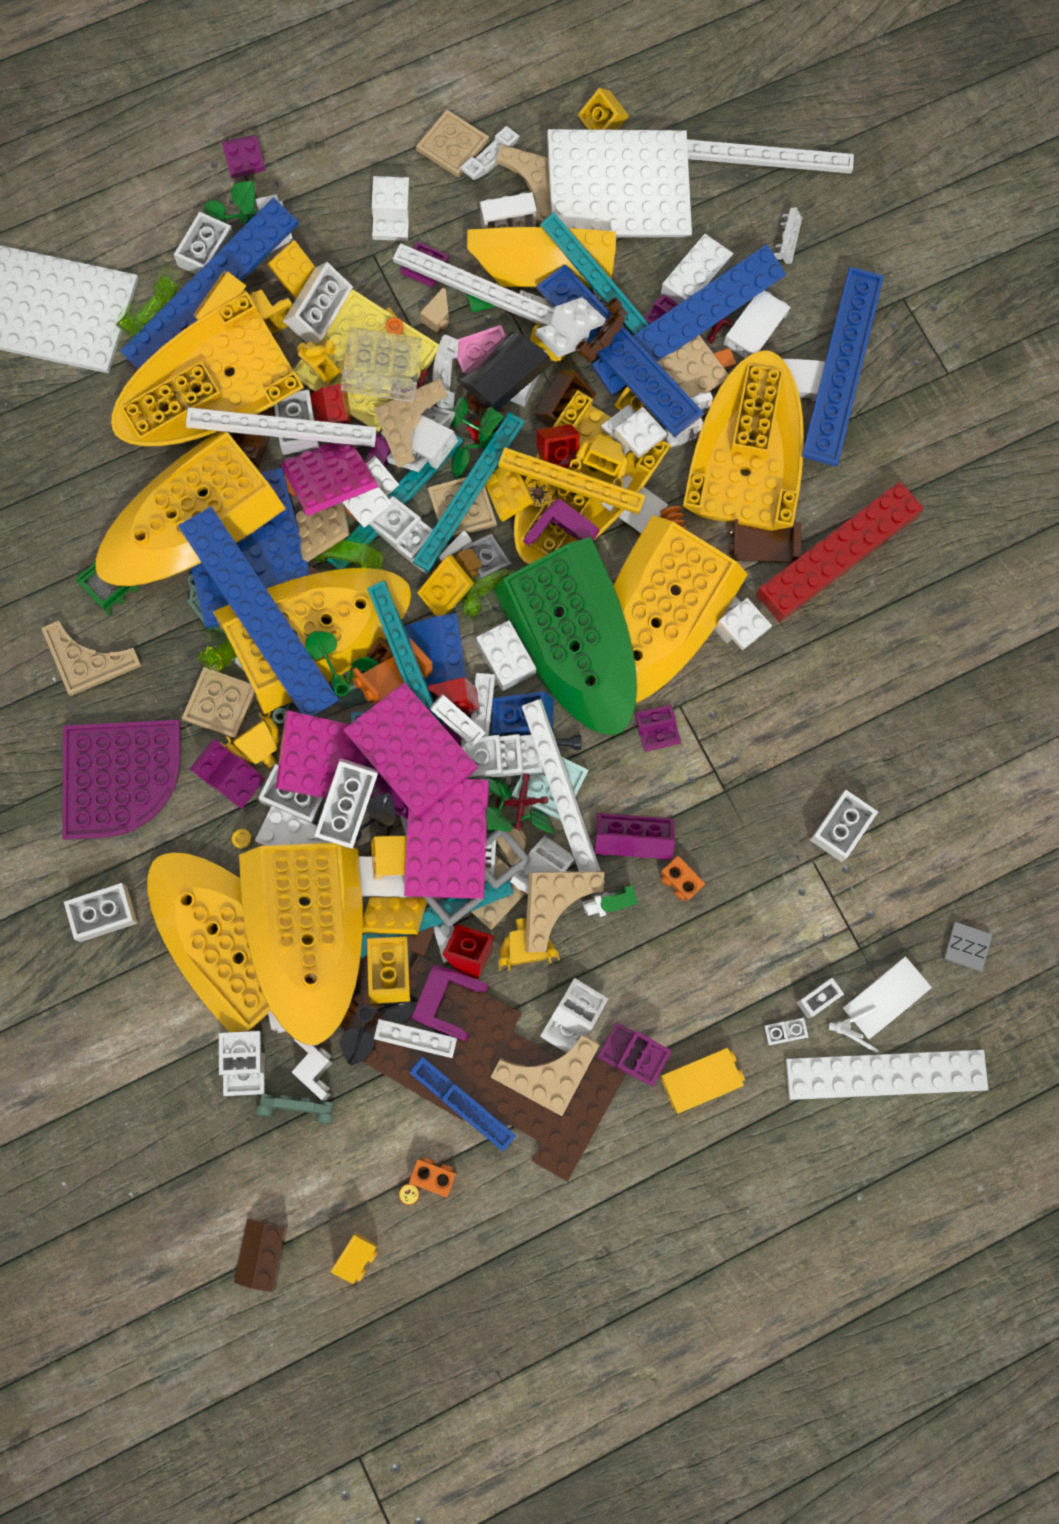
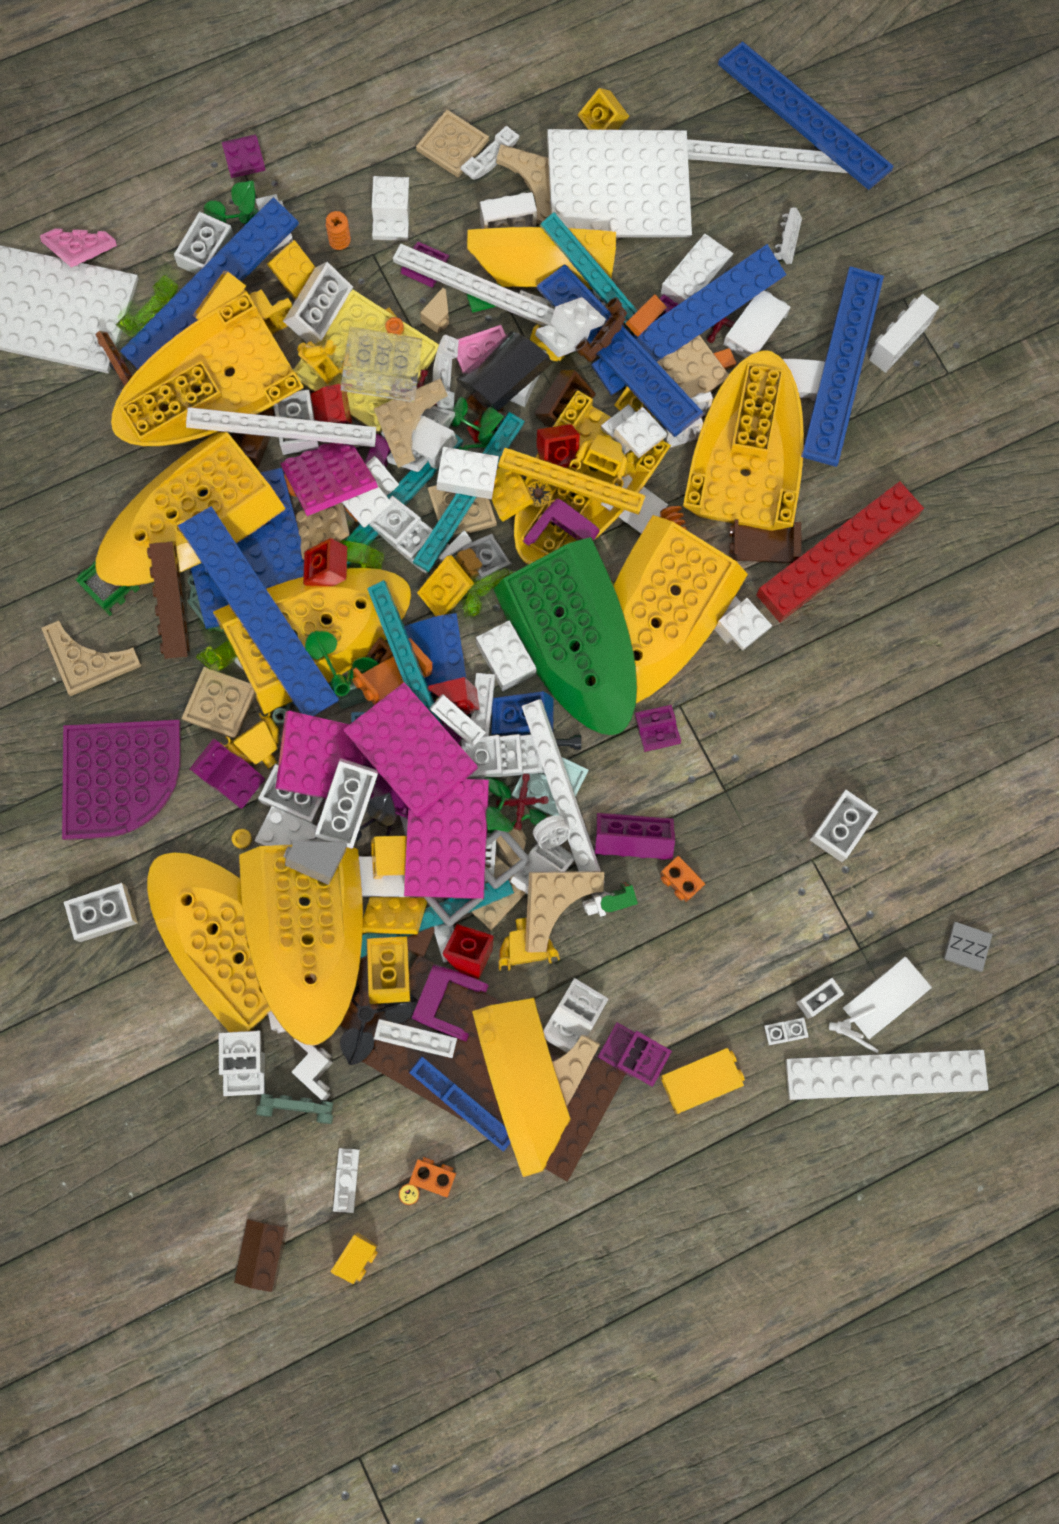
none -> bright pink plate [40,229,117,267]
none -> dark orange piece [88,331,132,399]
none -> reddish brown brick [147,541,191,659]
none -> light grey slope [284,841,347,885]
none -> red slope [303,538,347,586]
none -> orange piece [326,211,351,250]
none -> white plate [333,1148,360,1213]
none -> white brick [437,447,499,499]
none -> yellow slope [472,998,571,1177]
none -> white wheel [533,816,571,849]
none -> orange tile [625,294,667,337]
none -> blue plate [718,41,894,190]
none -> white brick [869,294,939,373]

